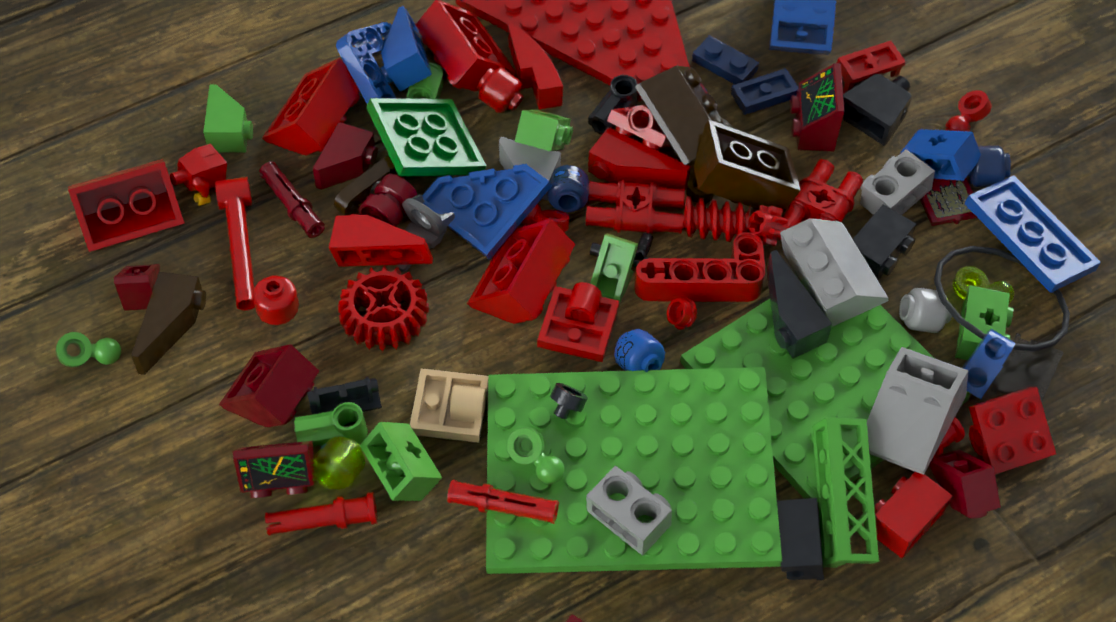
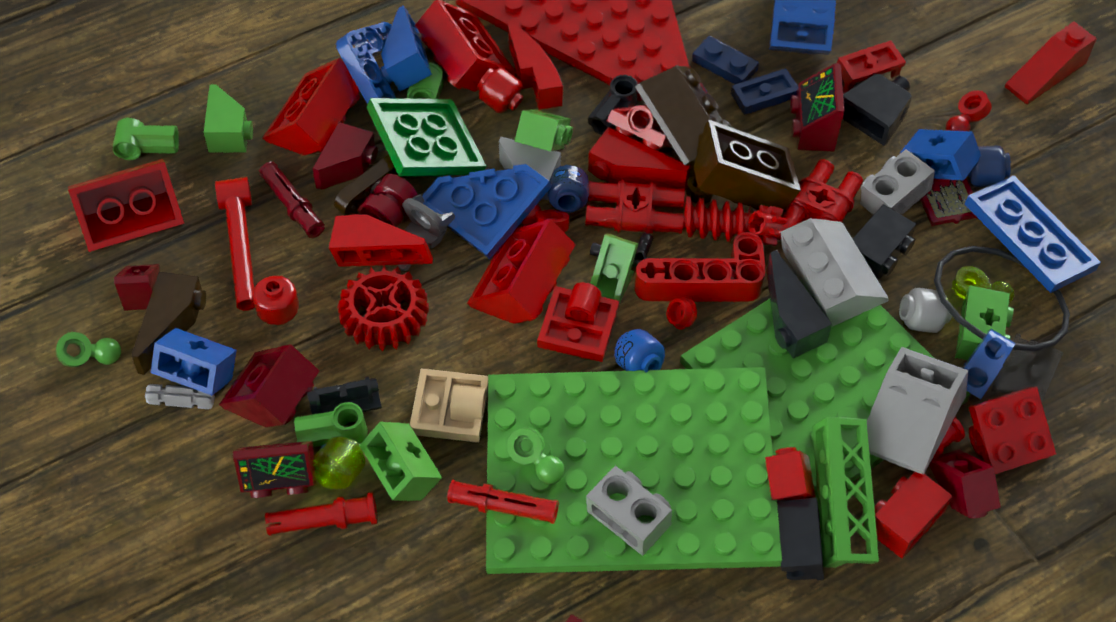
red piece [170,144,227,206] -> none
black tile [550,383,588,419] -> none
none -> bright green piece [113,118,179,160]
none -> light grey axle [145,384,215,409]
none -> blue brick [151,328,237,396]
none -> red brick [765,447,816,501]
none -> red slope [1005,21,1097,105]

